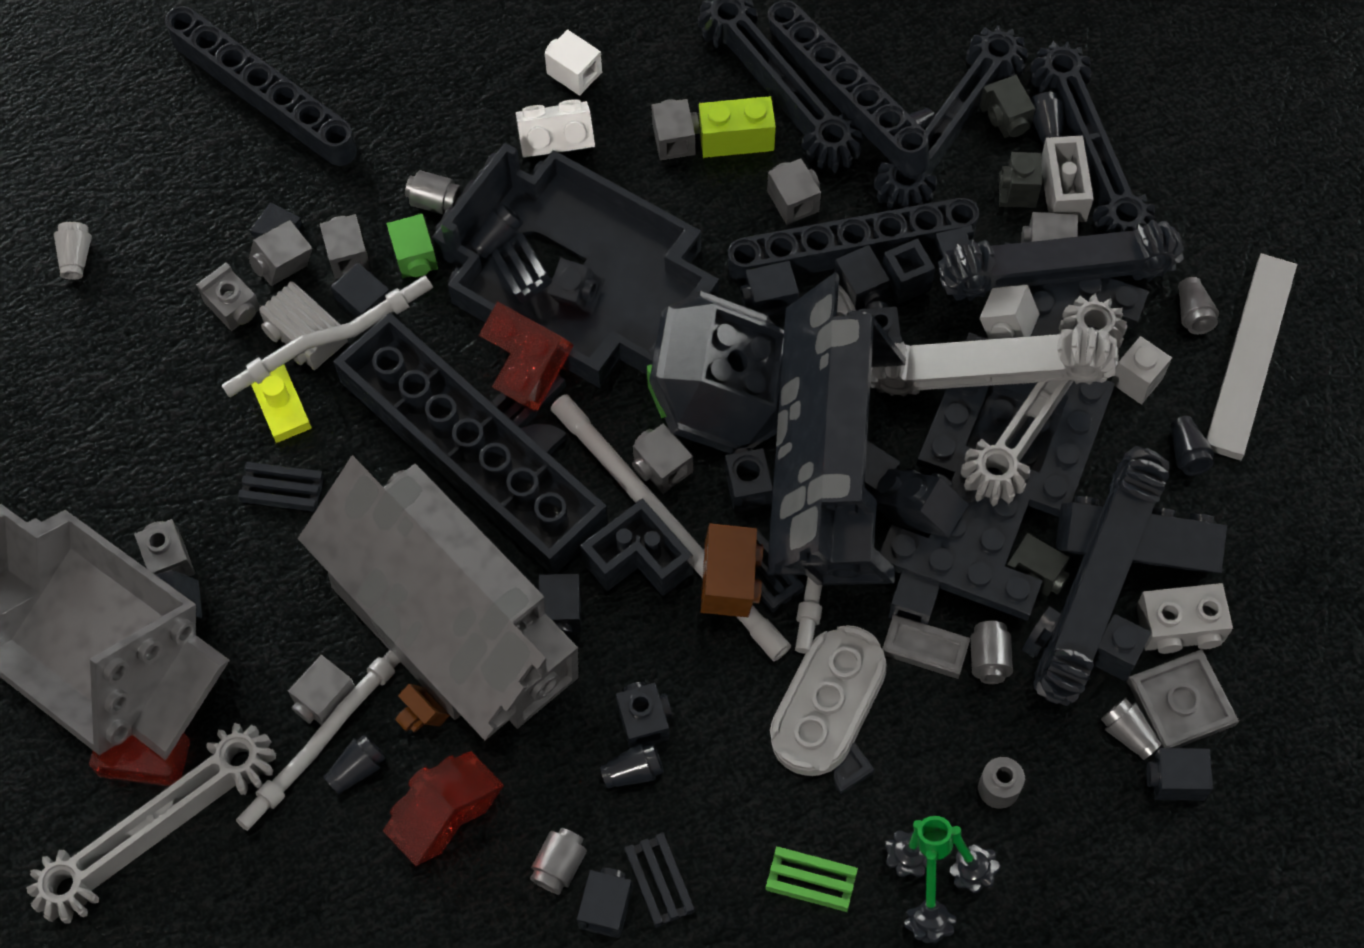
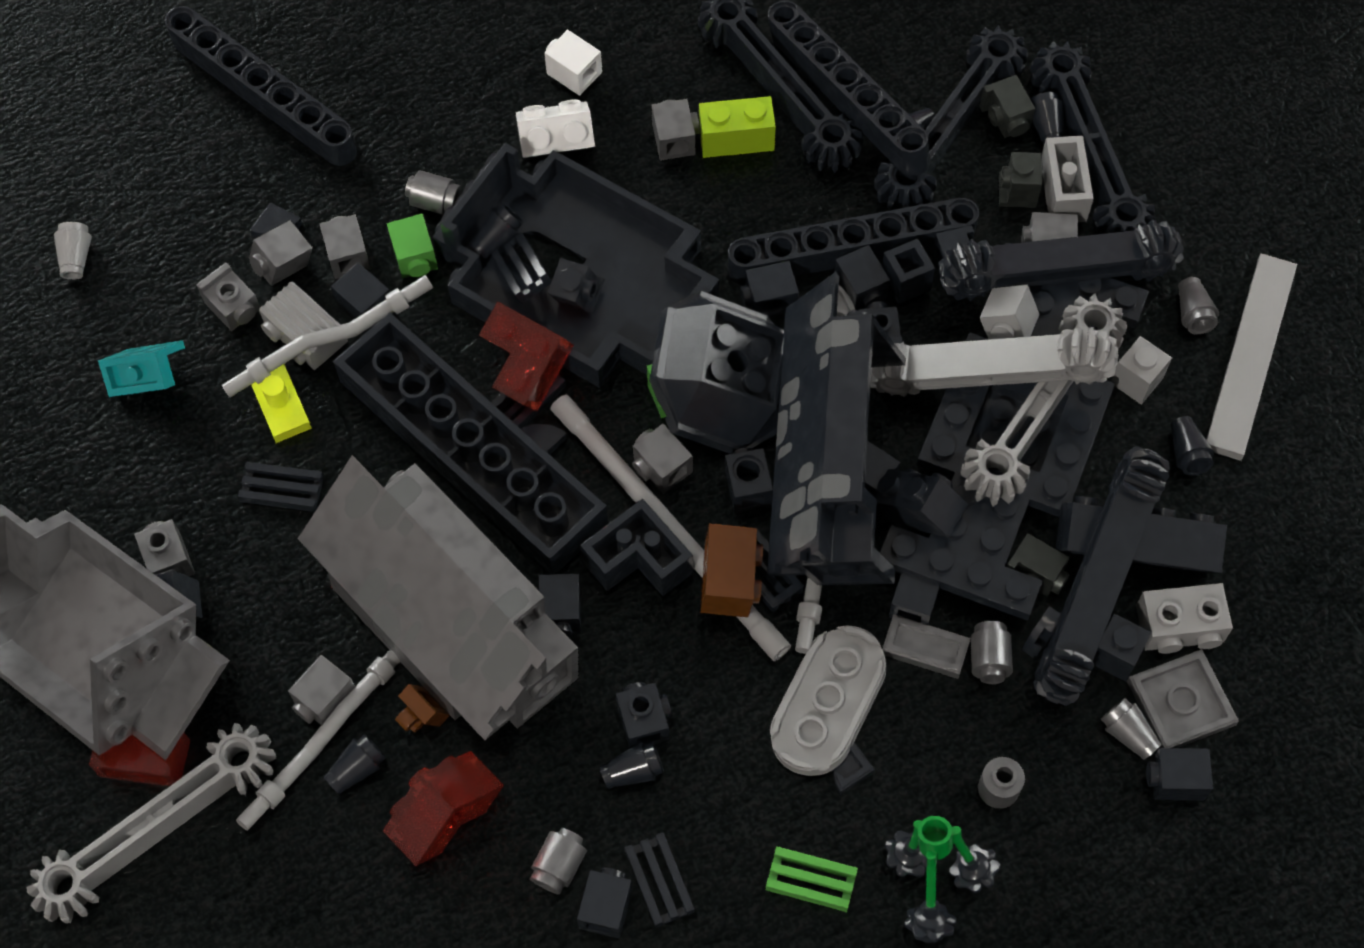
flat silver brick [767,158,821,225] -> none
none -> teal panel [98,340,185,397]

